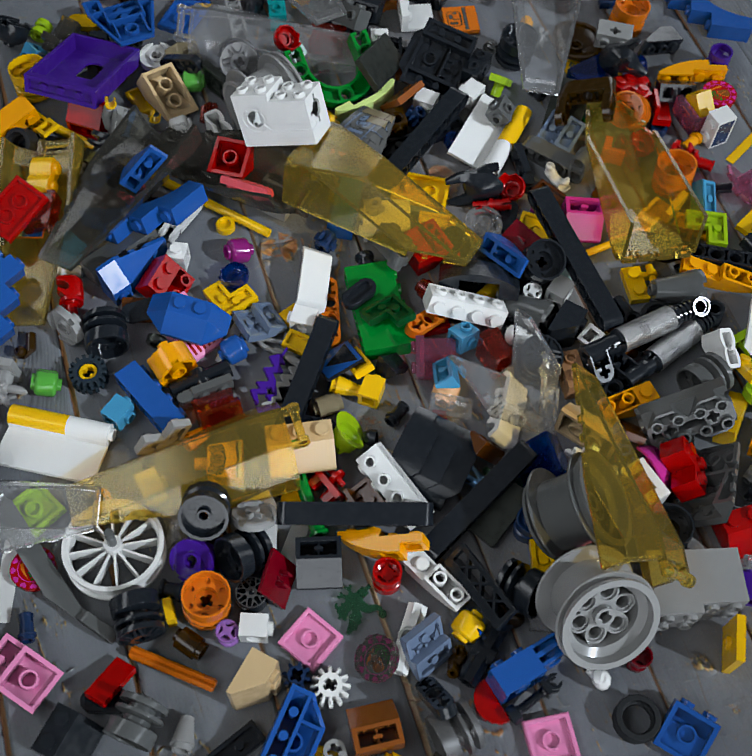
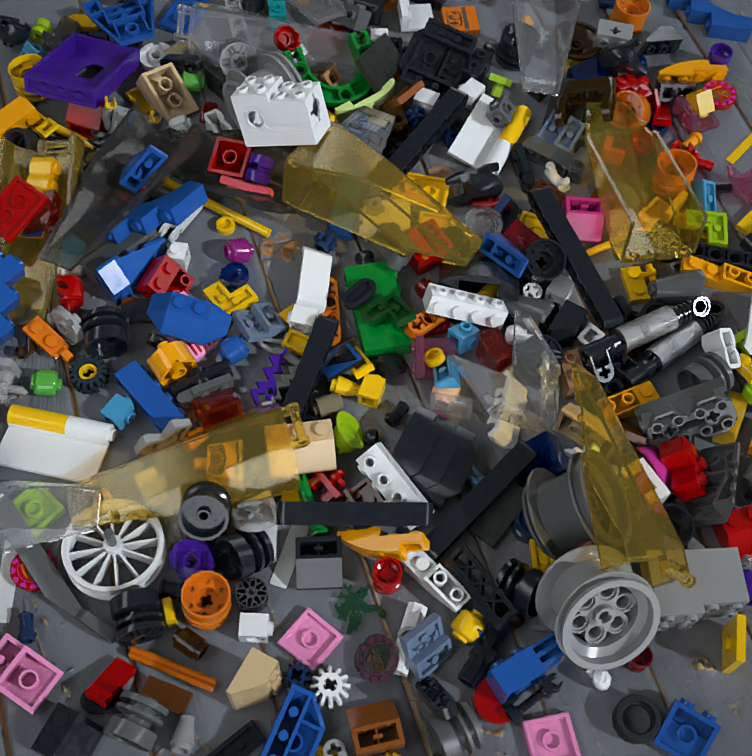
medium lavender wheel [215,619,239,647] -> none
dark red piece [257,548,296,610] -> none
dark brown arm [447,645,467,679] -> none
reddish brown slope [470,430,505,465] -> none
red hair [498,173,526,201] -> none
white brick [700,105,738,149] -> none
none -> orange hinge [22,315,74,365]
none -> reddish brown tile [141,675,194,716]
none -> dark purple wheel [244,152,275,185]
none -> medium nougat brick [316,65,344,86]
none -> yellow tile [423,348,445,368]
none -> dark blue tile [493,193,513,214]

